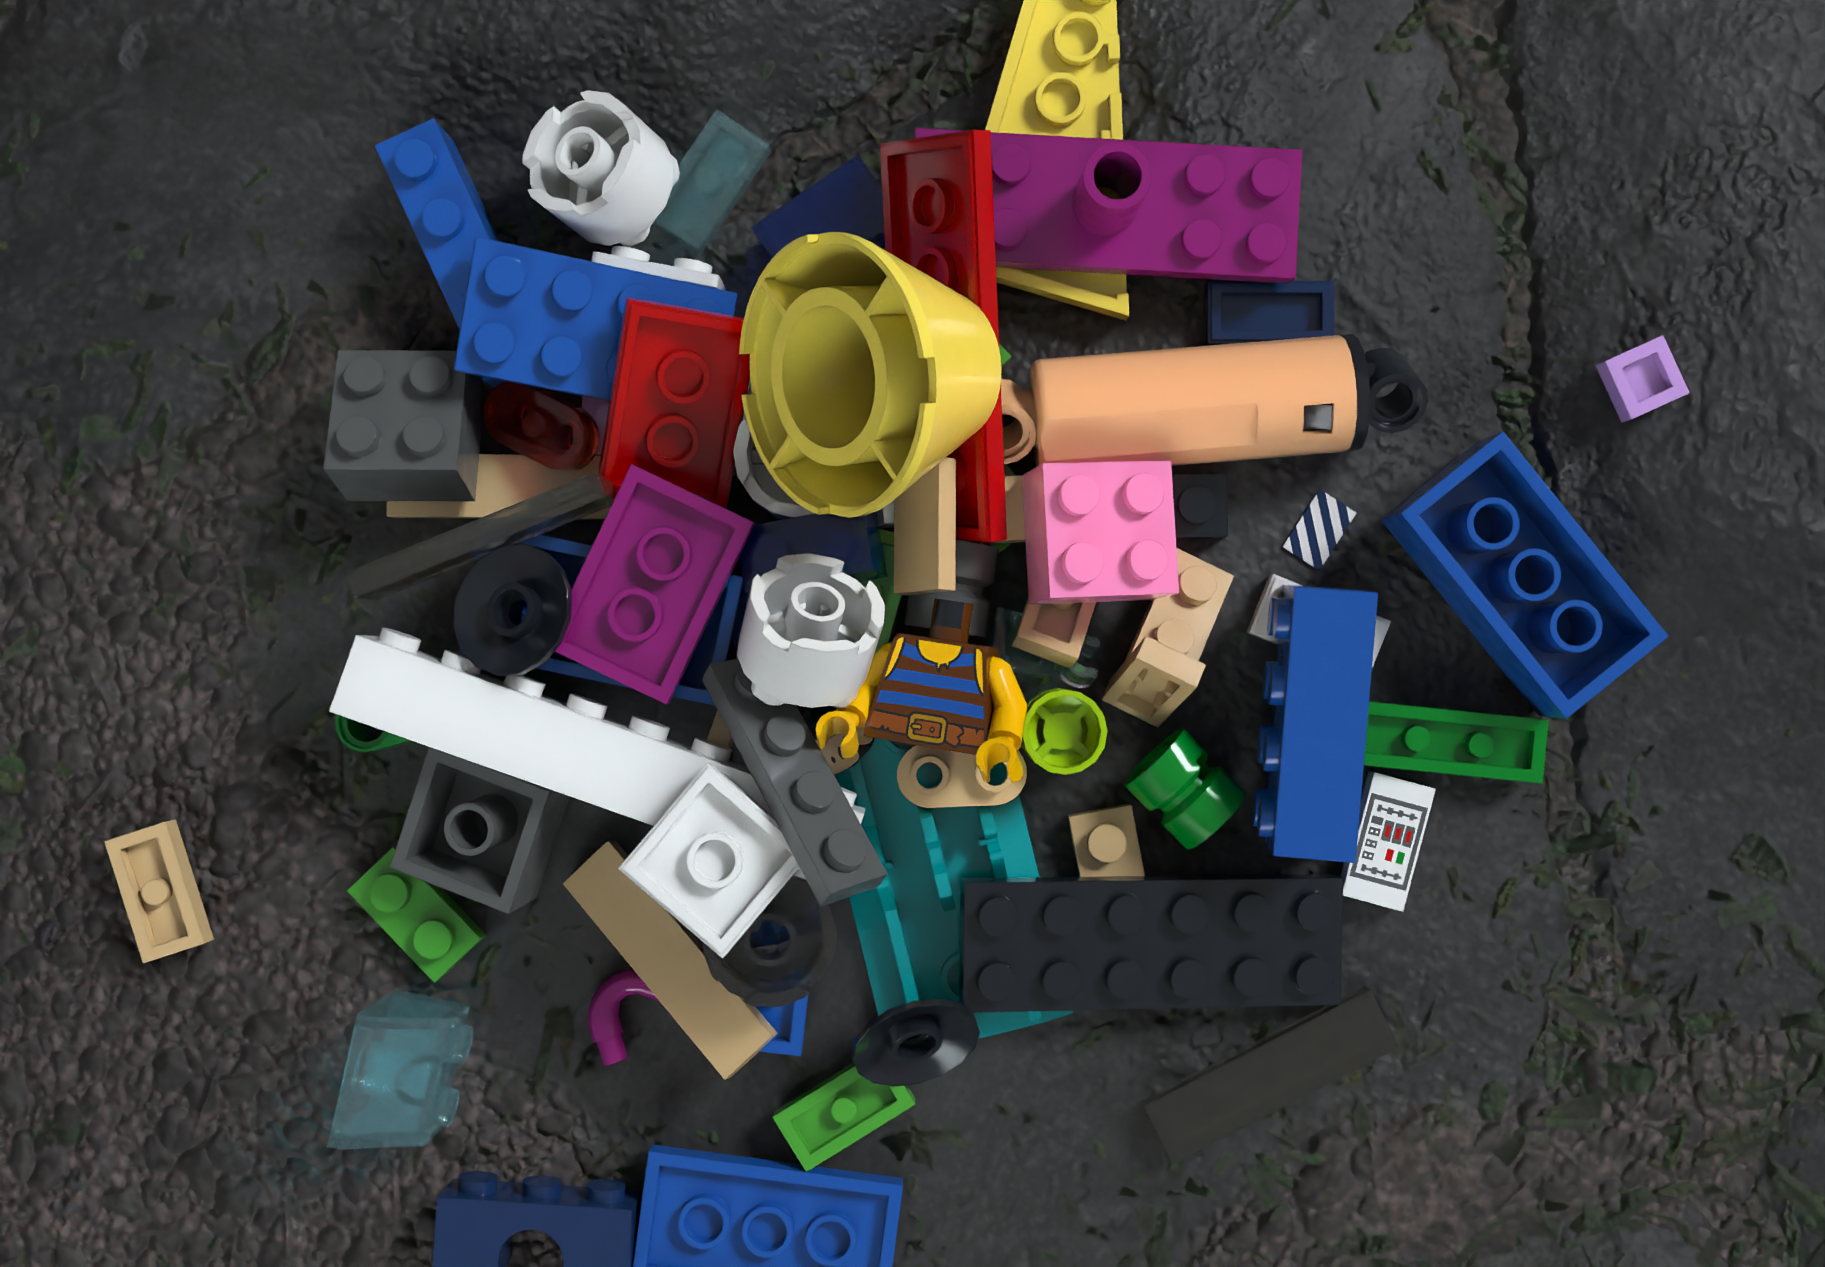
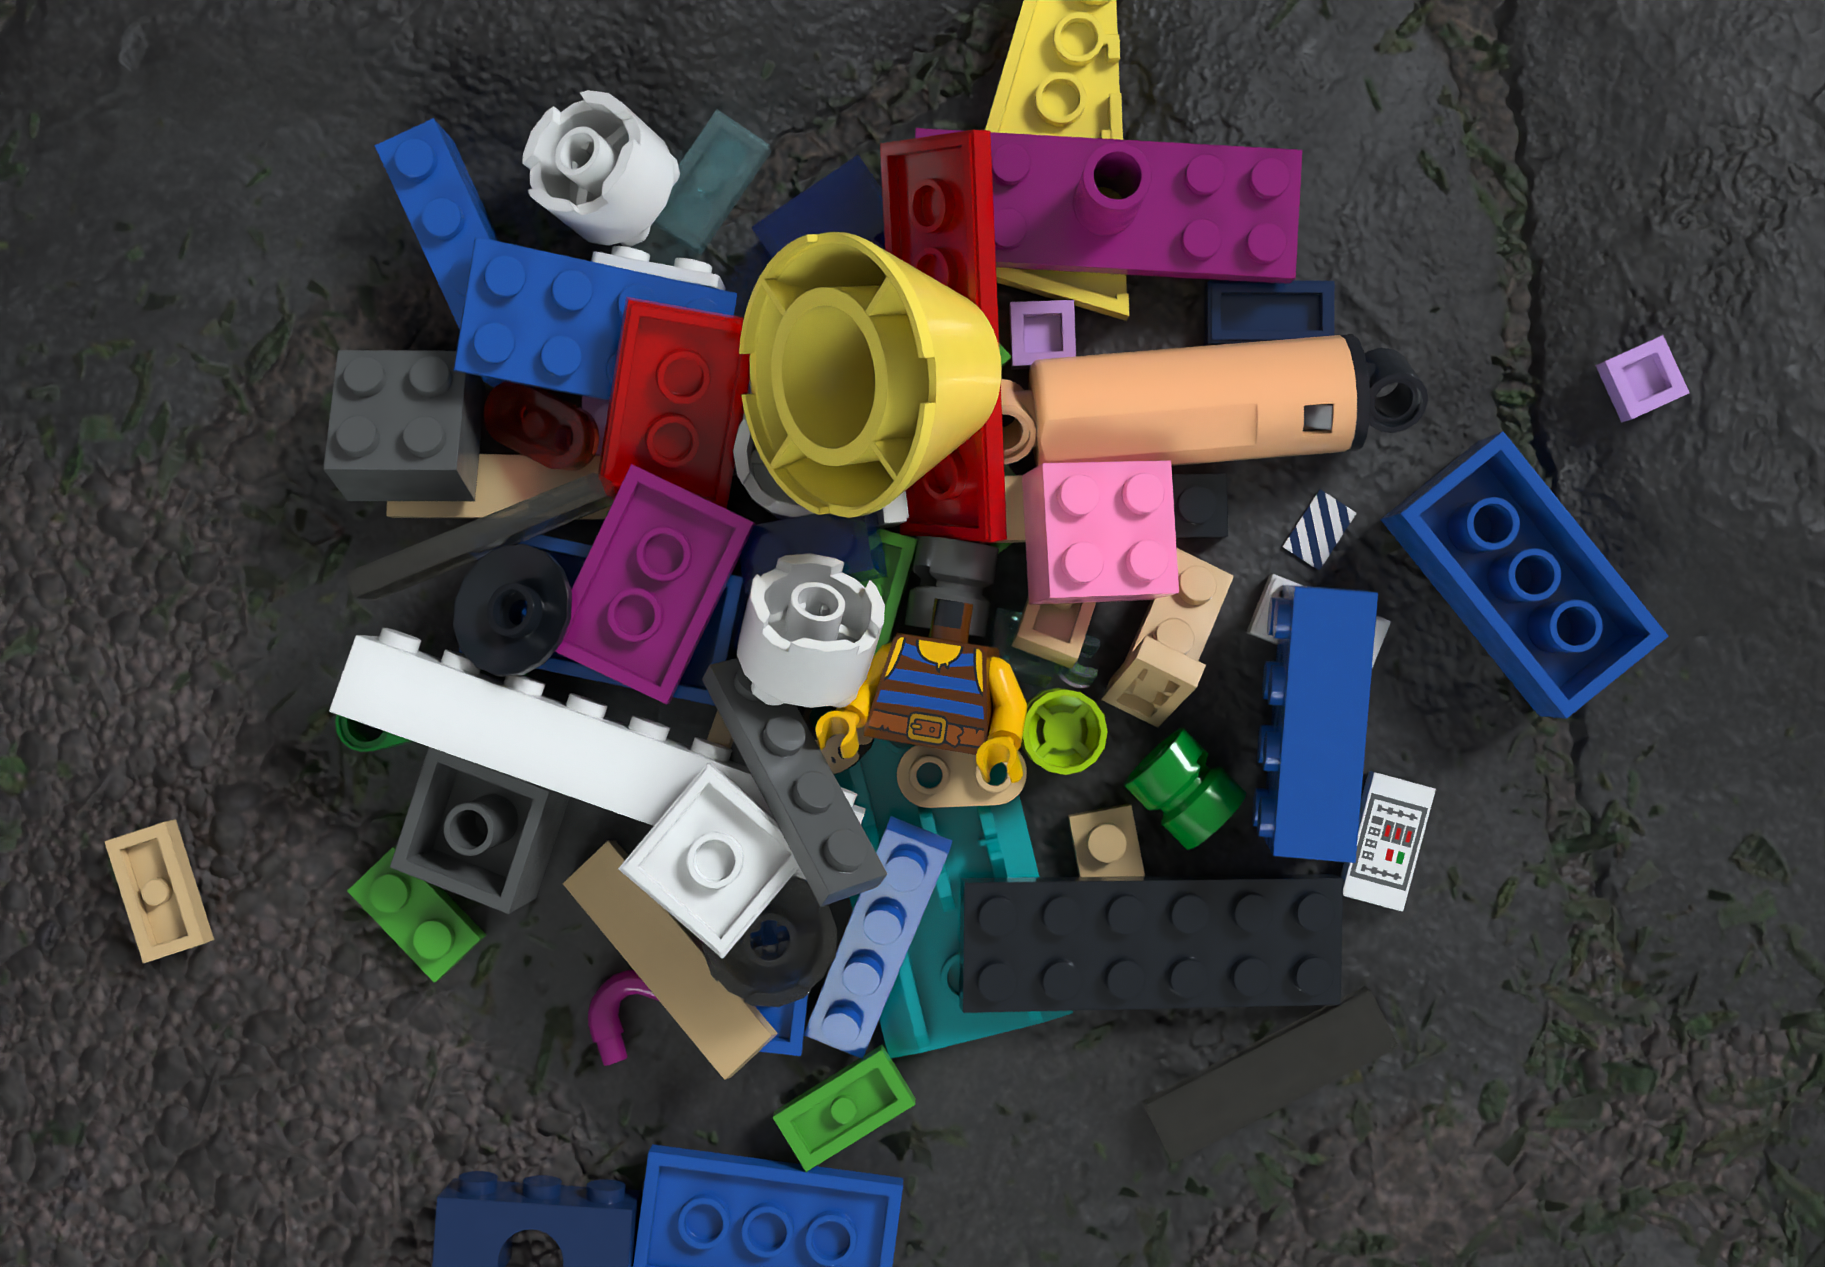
clear light blue slope [327,989,473,1150] -> none
black dish [851,998,980,1086] -> none
tan tile [894,457,956,595] -> none
green plate [1364,702,1549,784] -> none
none -> plate [804,816,952,1059]
none -> lavender plate [1009,300,1076,370]

